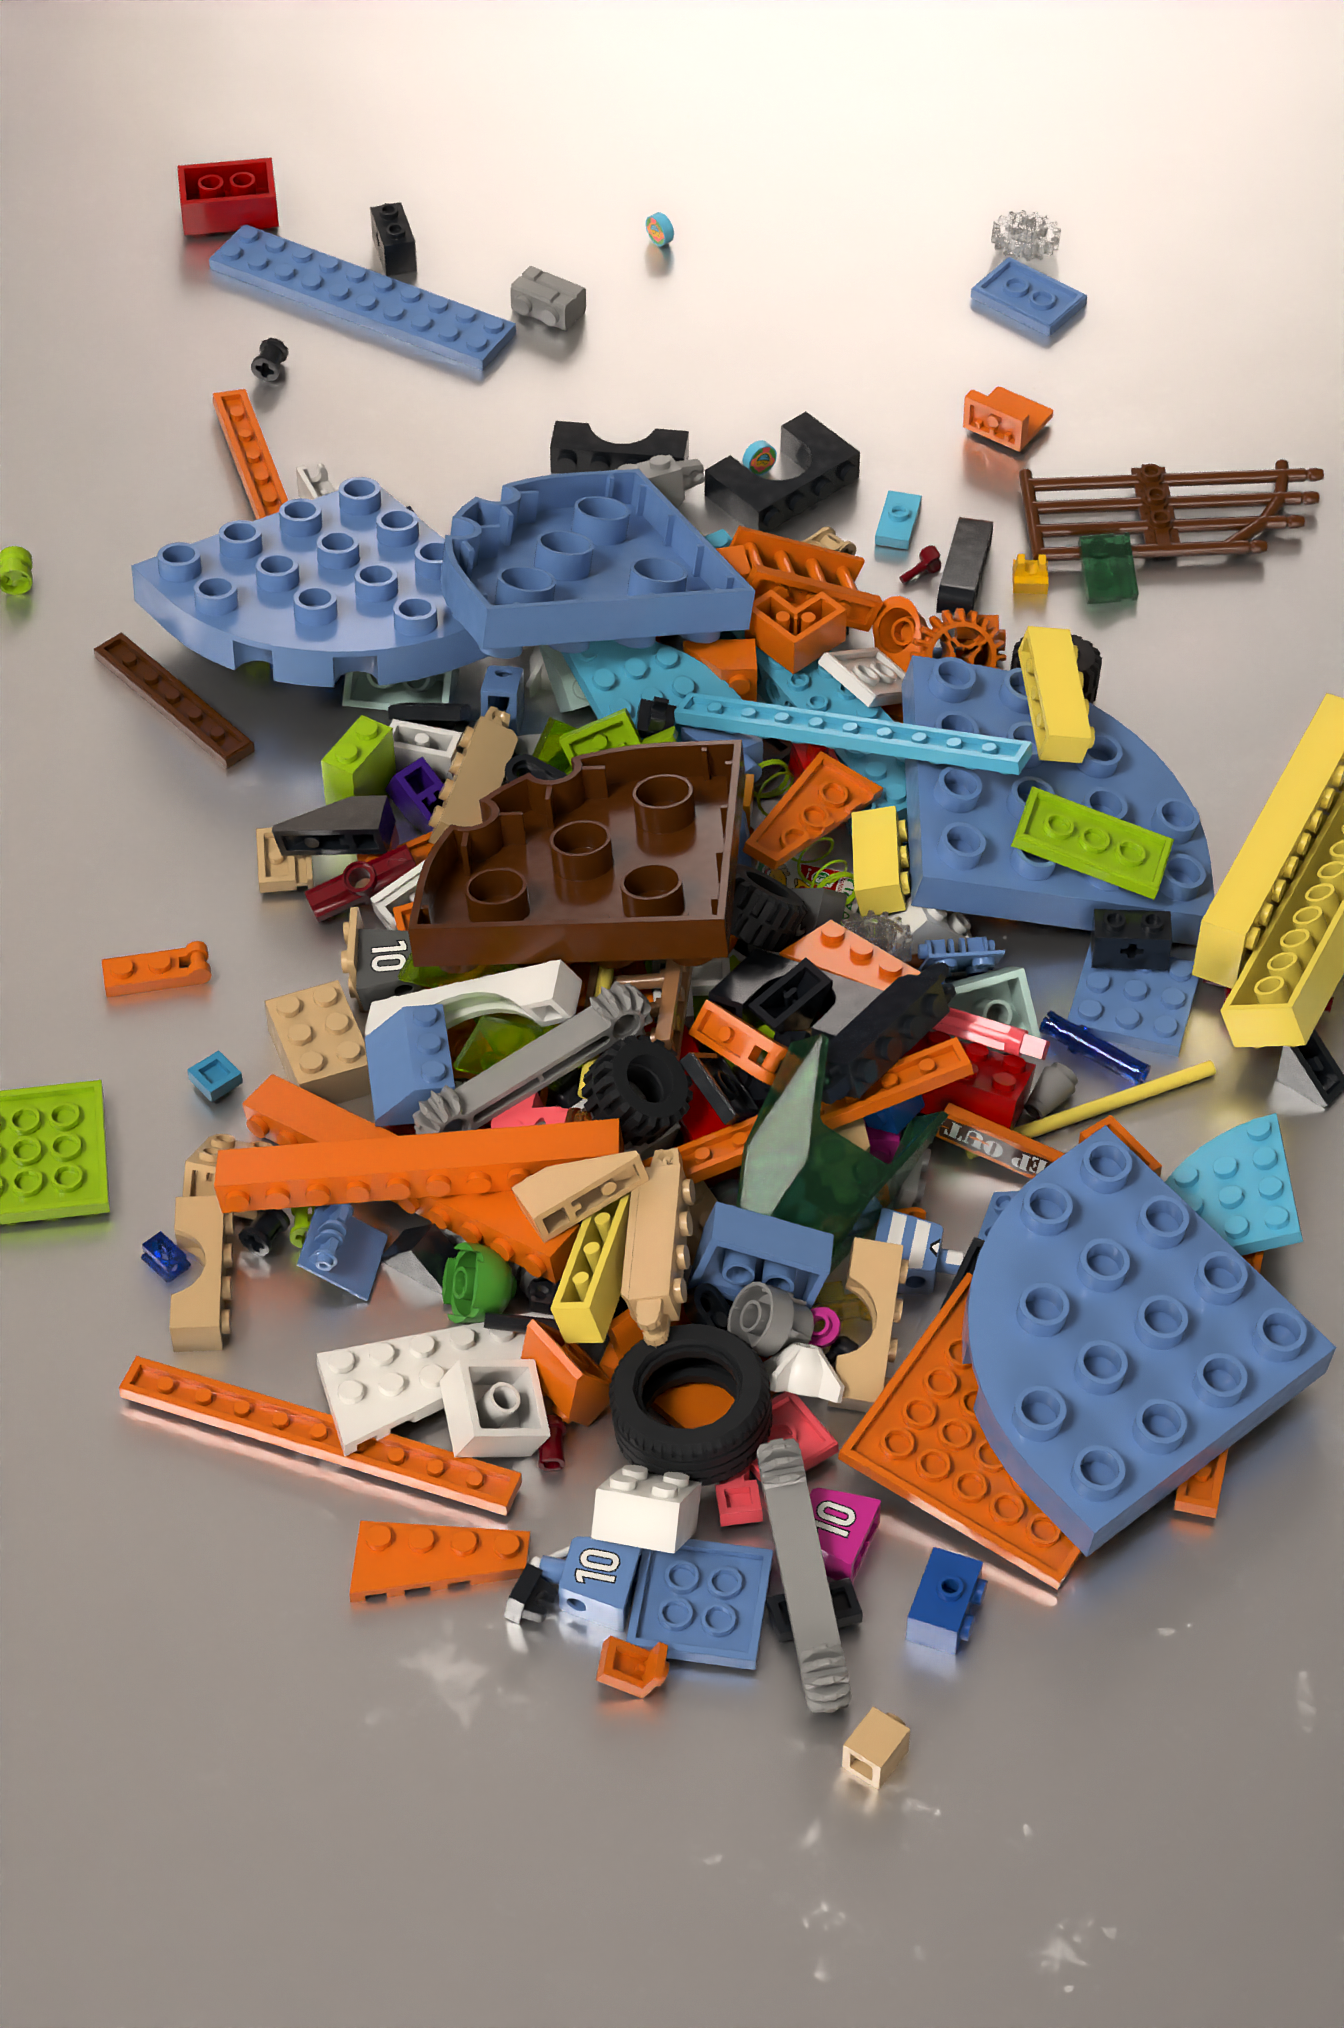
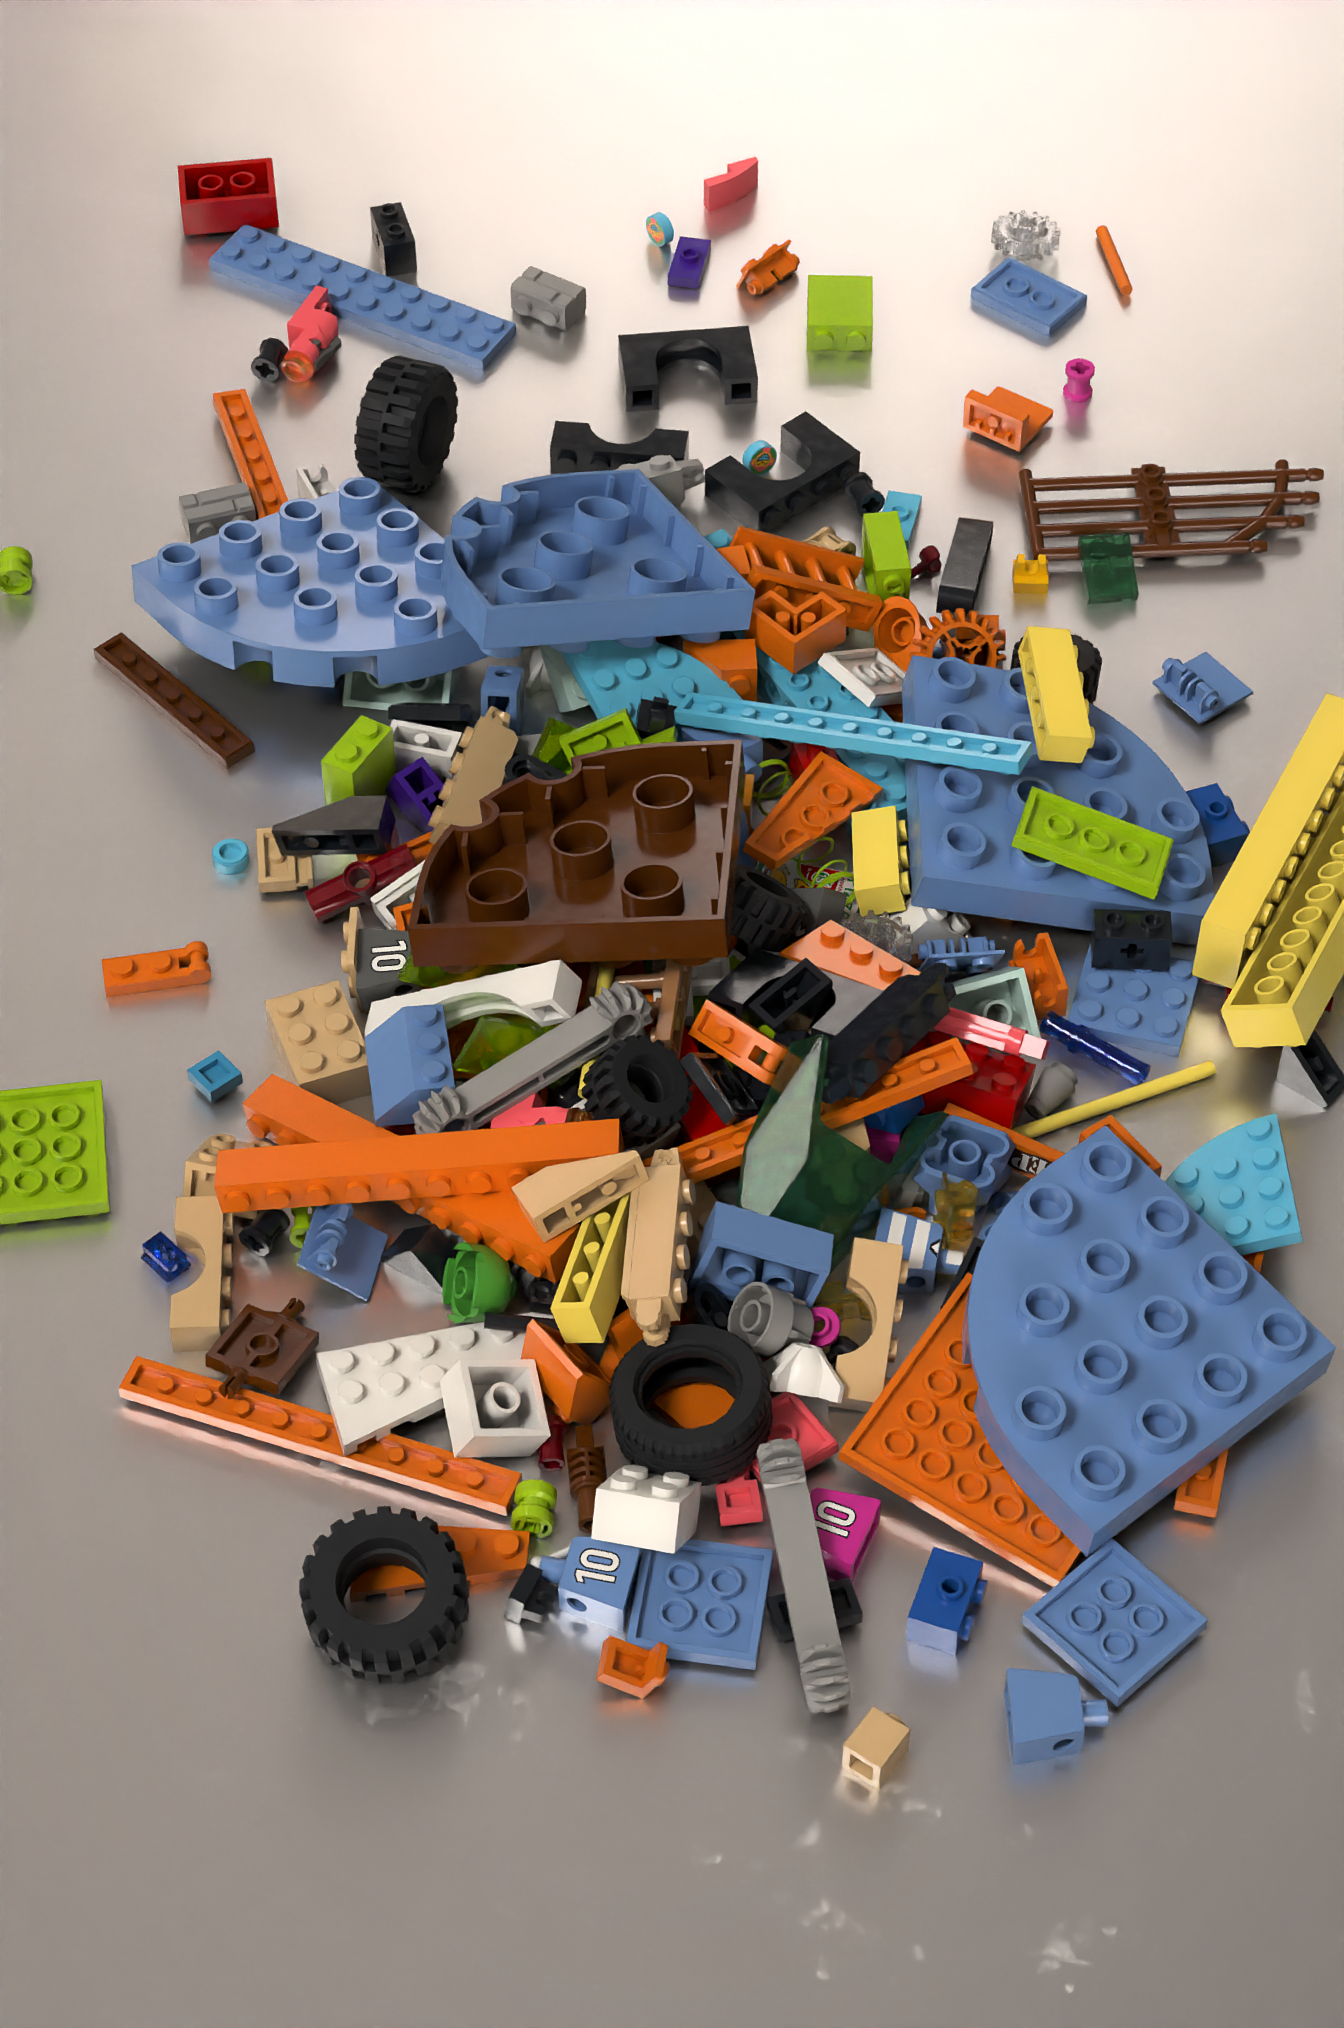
none -> light grey brick [179,482,256,544]
none -> reddish brown plate [205,1298,319,1399]
none -> medium azure tile [212,839,250,874]
none -> coral plate [282,285,342,382]
none -> black tyre [299,1506,470,1683]
none -> black tyre [354,355,458,493]
none -> lime wheel [511,1479,557,1539]
none -> reddish brown hinge [567,1425,607,1534]
none -> black arch [618,326,758,412]
none -> dark purple plate [668,236,711,289]
none -> coral slope [704,157,758,212]
none -> orange hinge [736,239,800,295]
none -> lime brick [807,275,873,352]
none -> black bush [843,472,885,517]
none -> lime window [861,511,911,602]
none -> medium blue piece [912,1115,1015,1225]
none -> clear yellow hinge [932,1172,977,1249]
none -> medium blue torso [1004,1668,1108,1765]
none -> orange hinge [1008,932,1069,1021]
none -> medium blue plate [1022,1538,1208,1707]
none -> dark pink bush [1063,358,1095,403]
none -> orange bar [1095,225,1133,295]
none -> medium blue hinge [1152,652,1253,724]
none -> blue brick [1185,783,1250,868]

